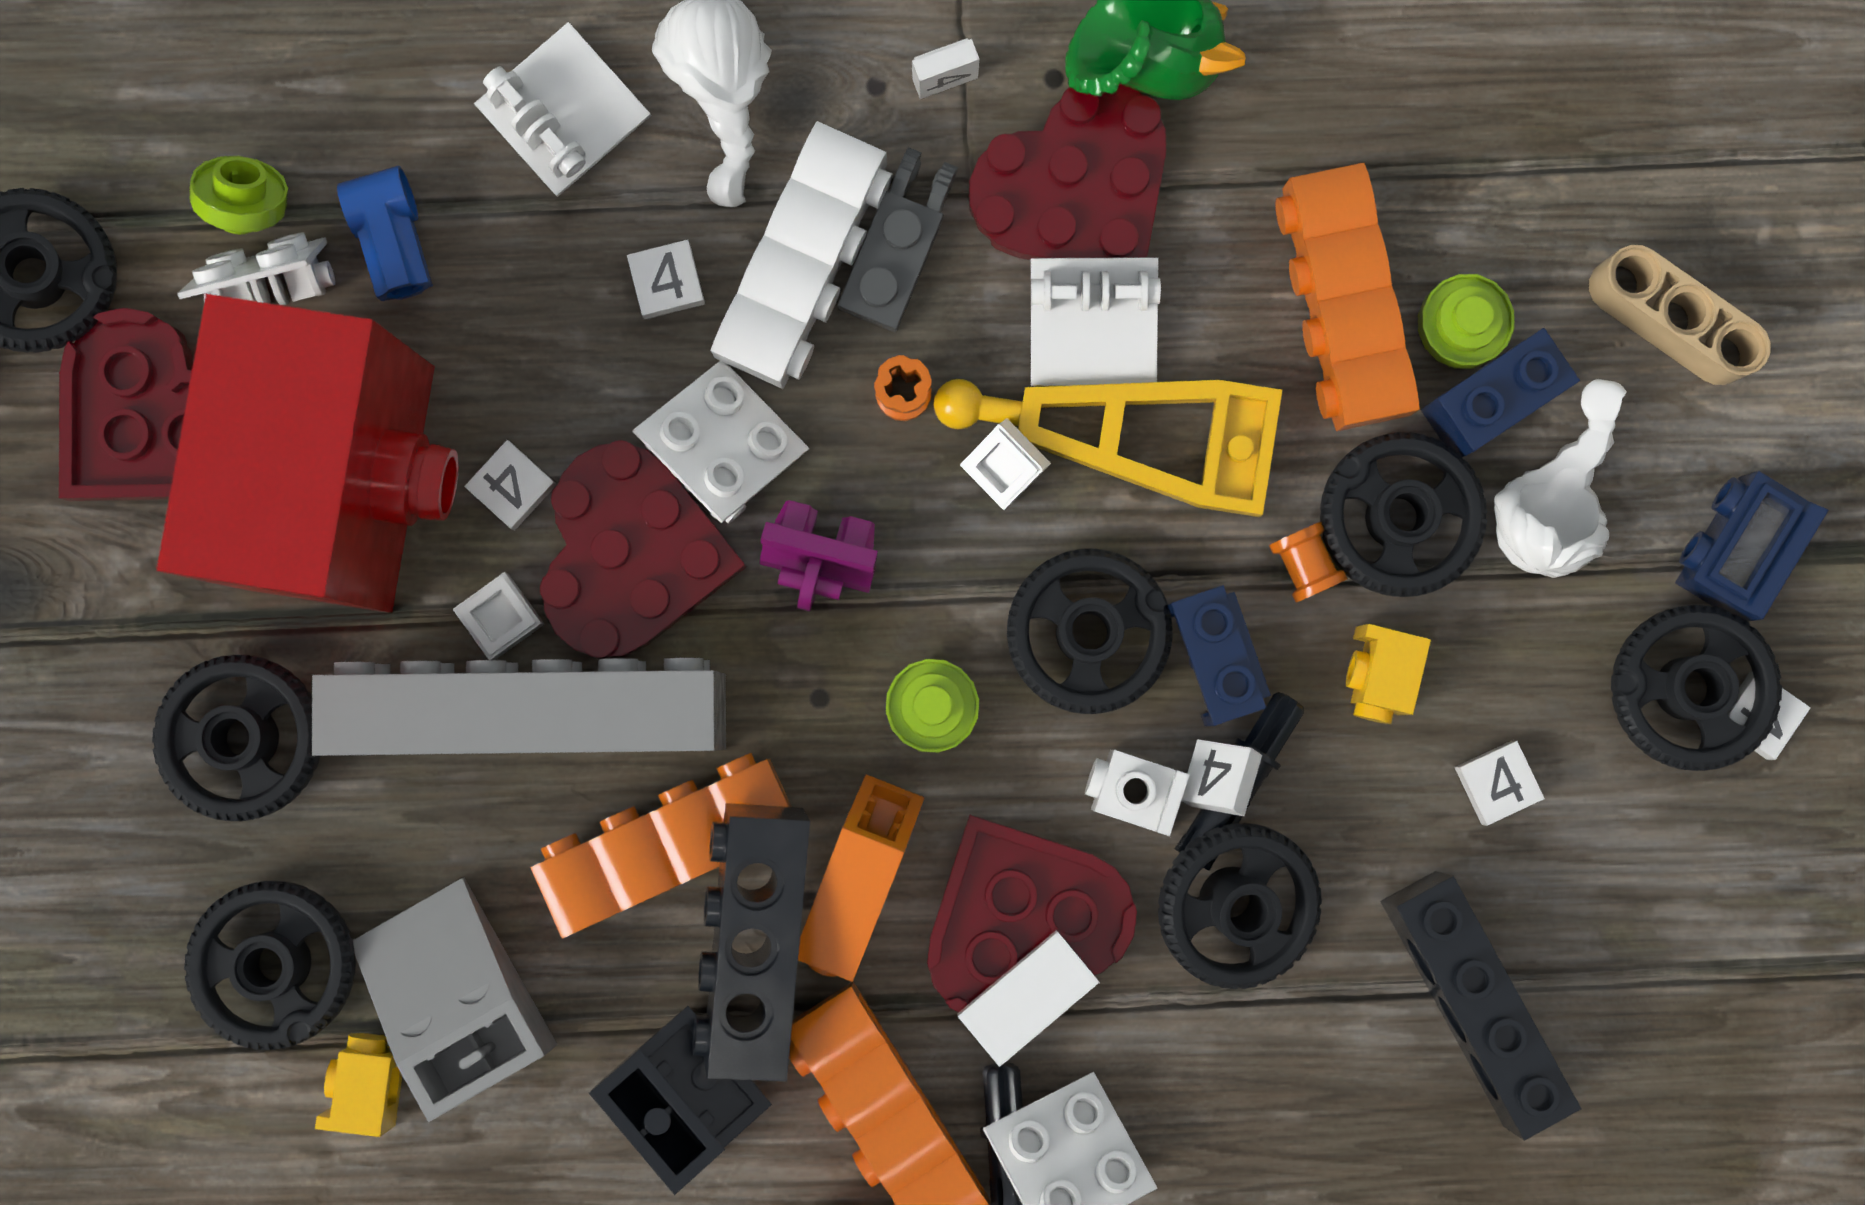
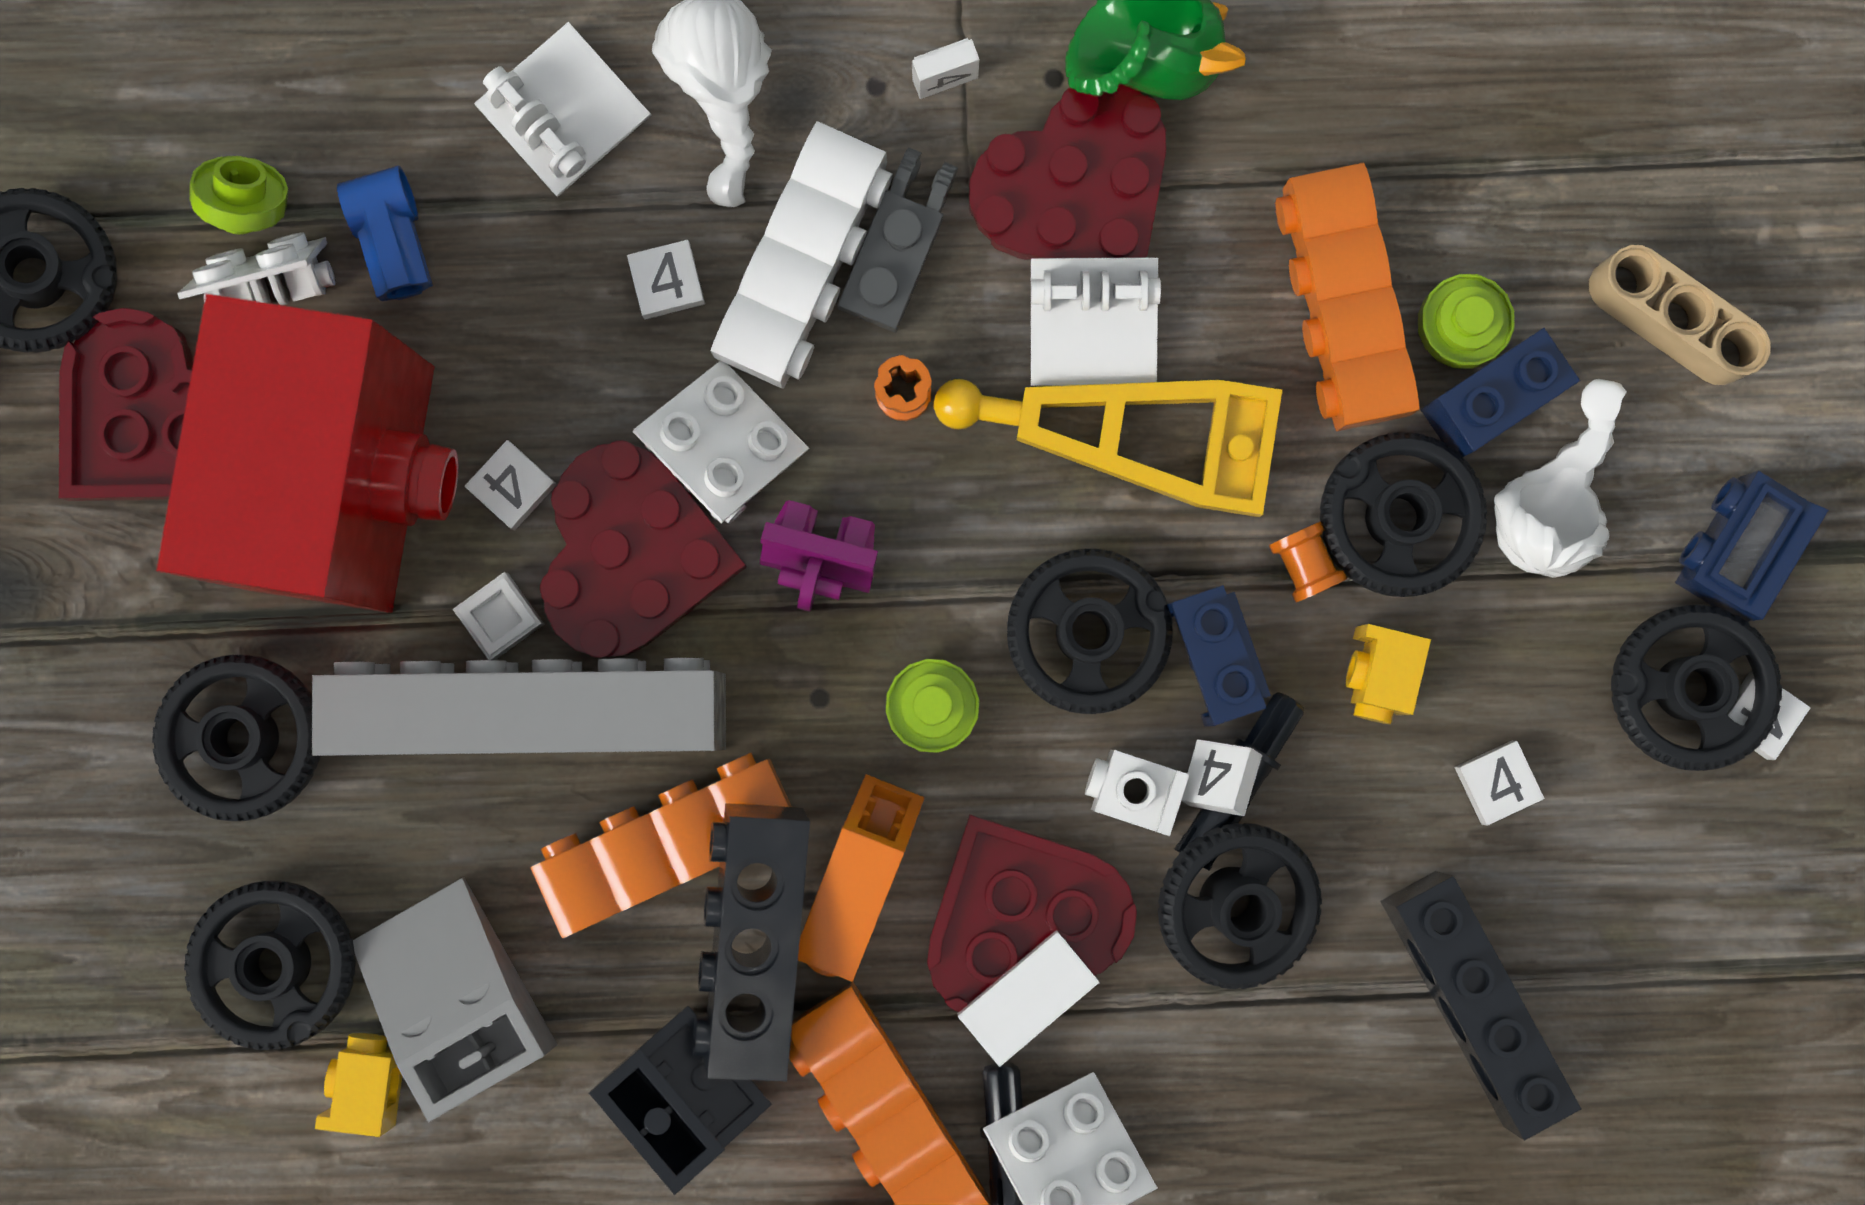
white tile [960,418,1051,510] -> none

